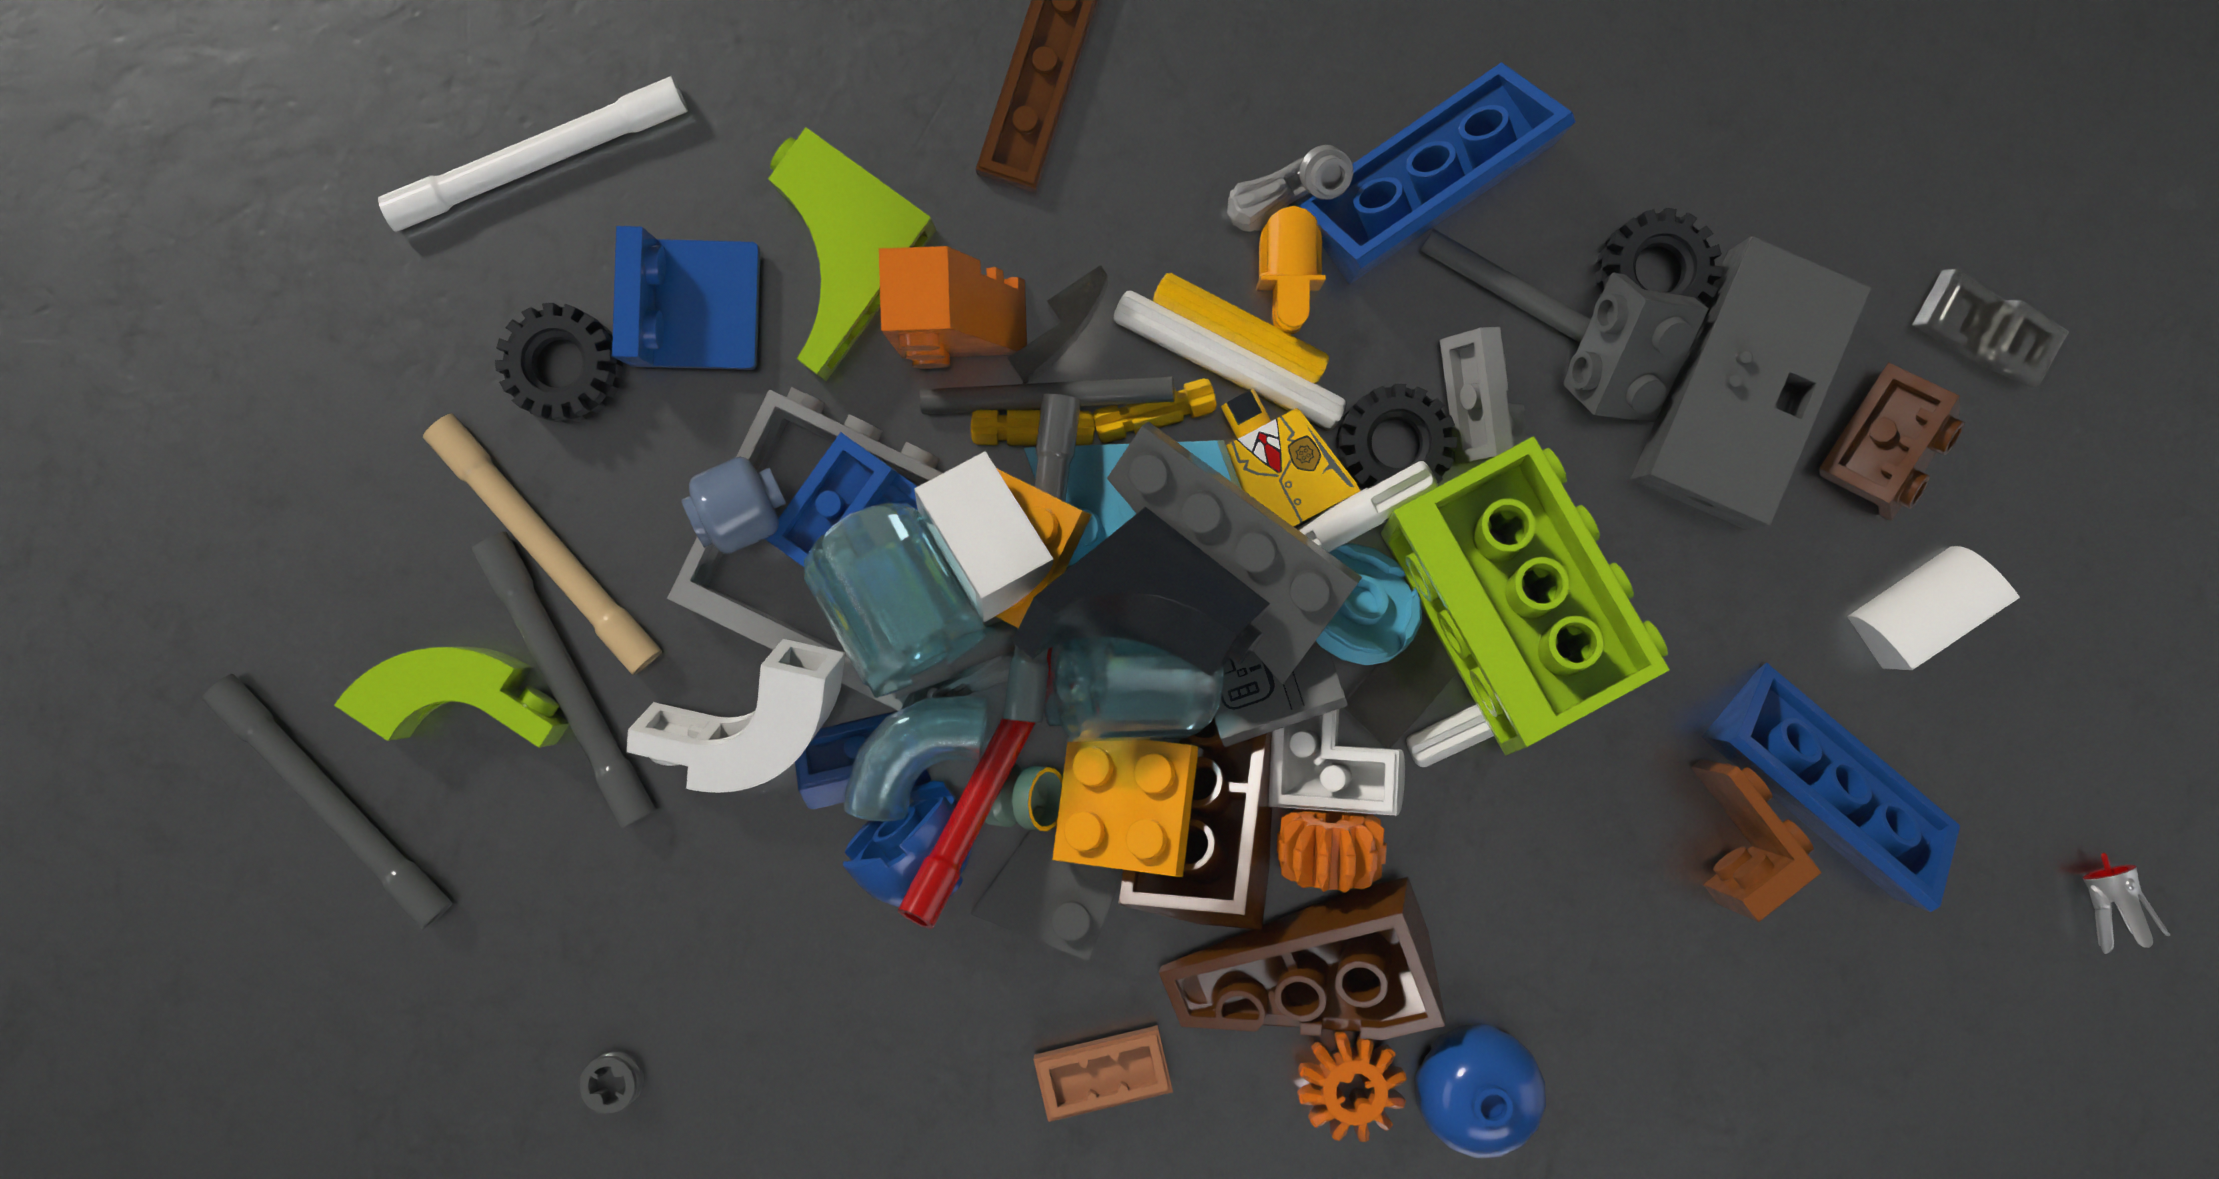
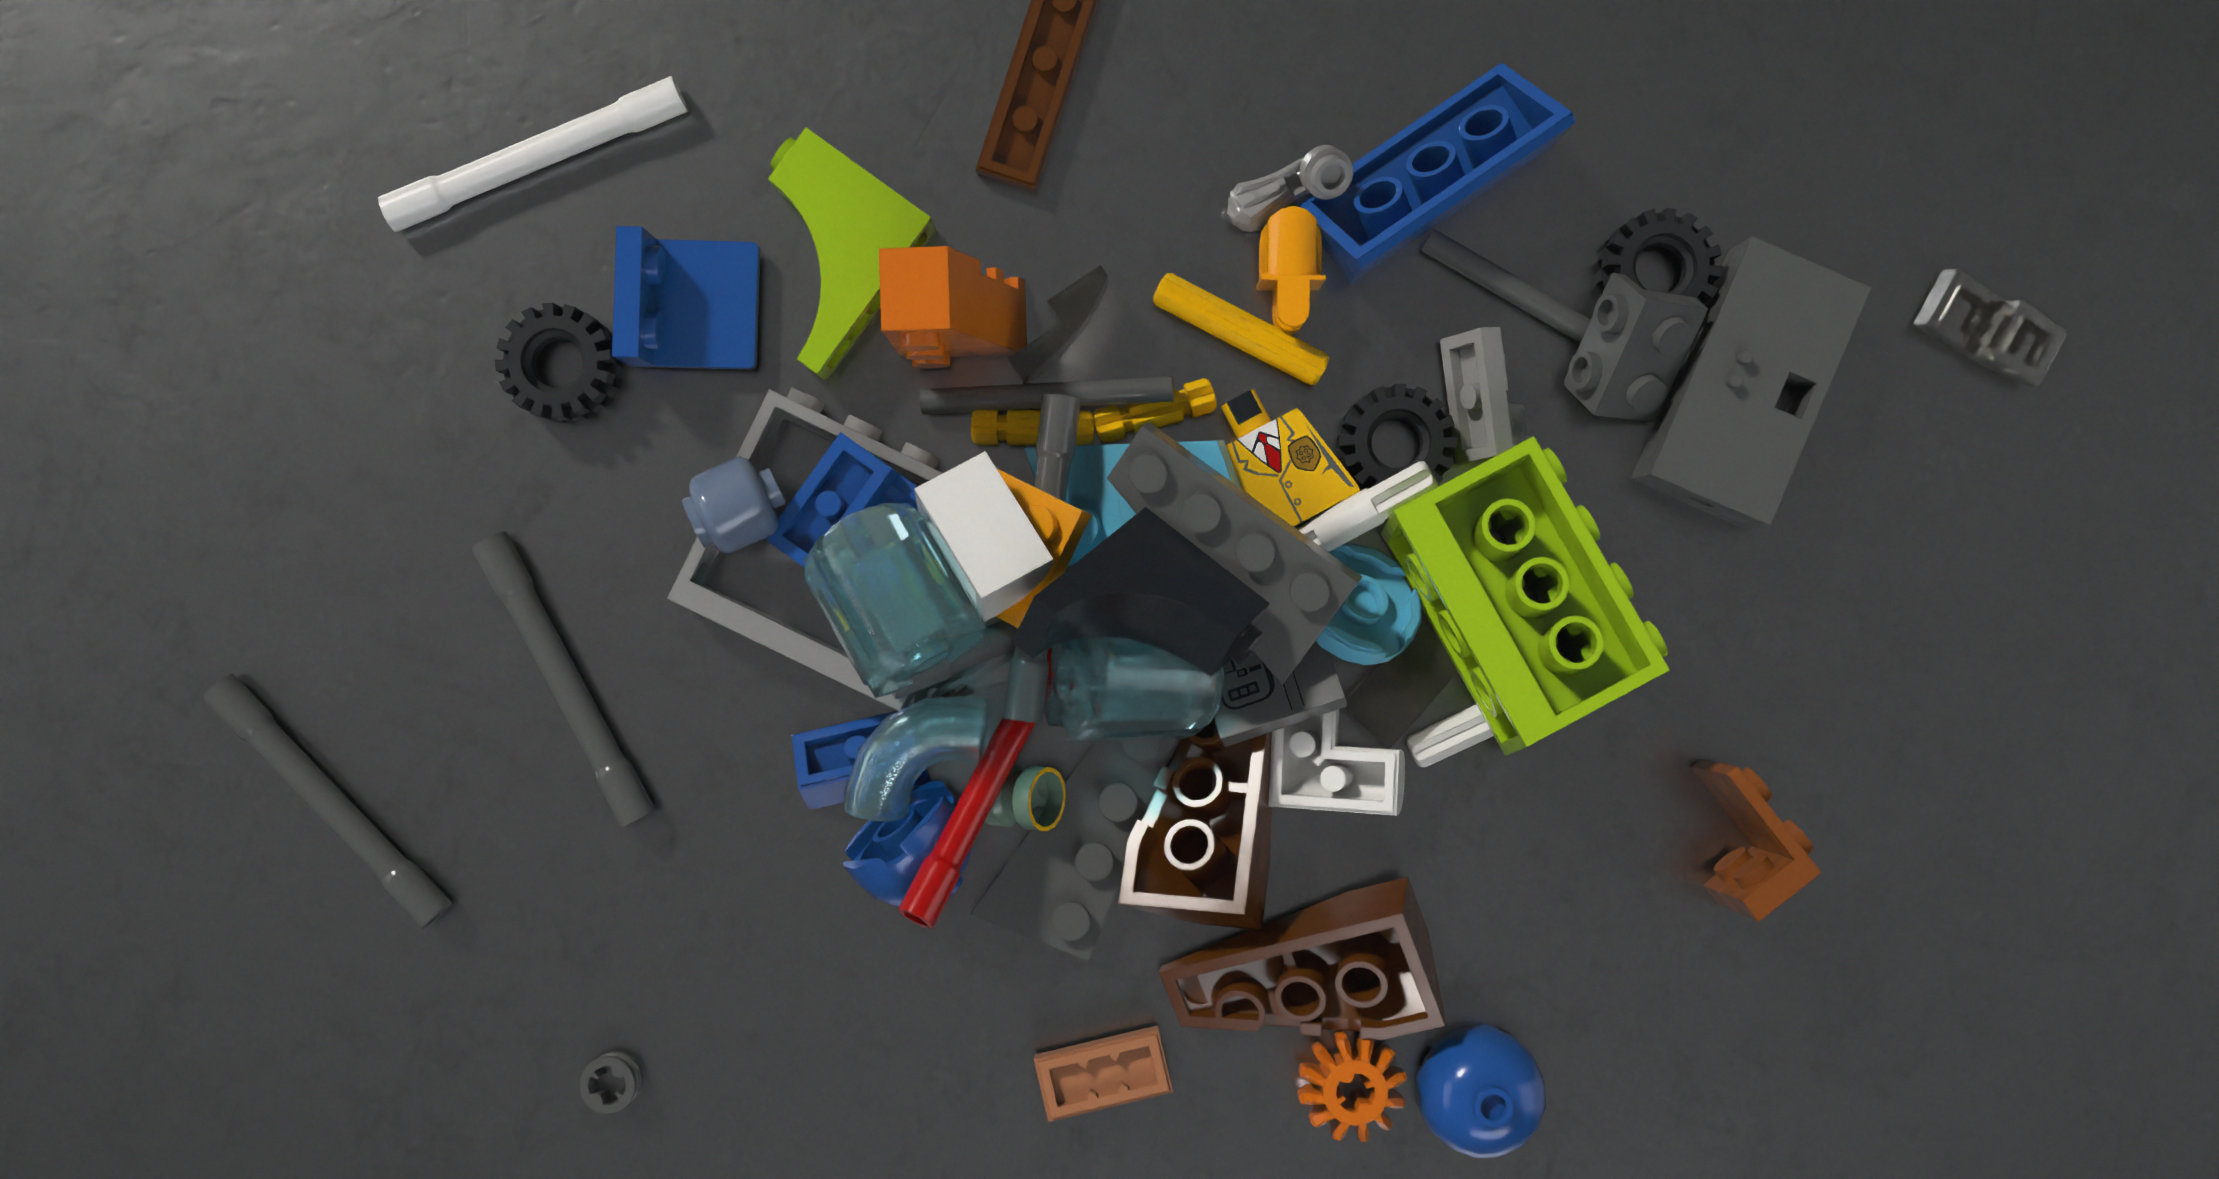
lime arch [334,647,569,748] -> none
tan piece [423,413,662,675] -> none
white arch [627,639,845,793] -> none
light orange plate [1052,731,1199,877] -> none
white axle [1114,291,1347,430] -> none
orange gear [1276,809,1387,893] -> none
blue slope [1702,663,1961,912] -> none
reddish brown bracket [1819,362,1965,521] -> none
white brick [1847,546,2020,670] -> none
flat silver piece [2083,853,2170,954] -> none

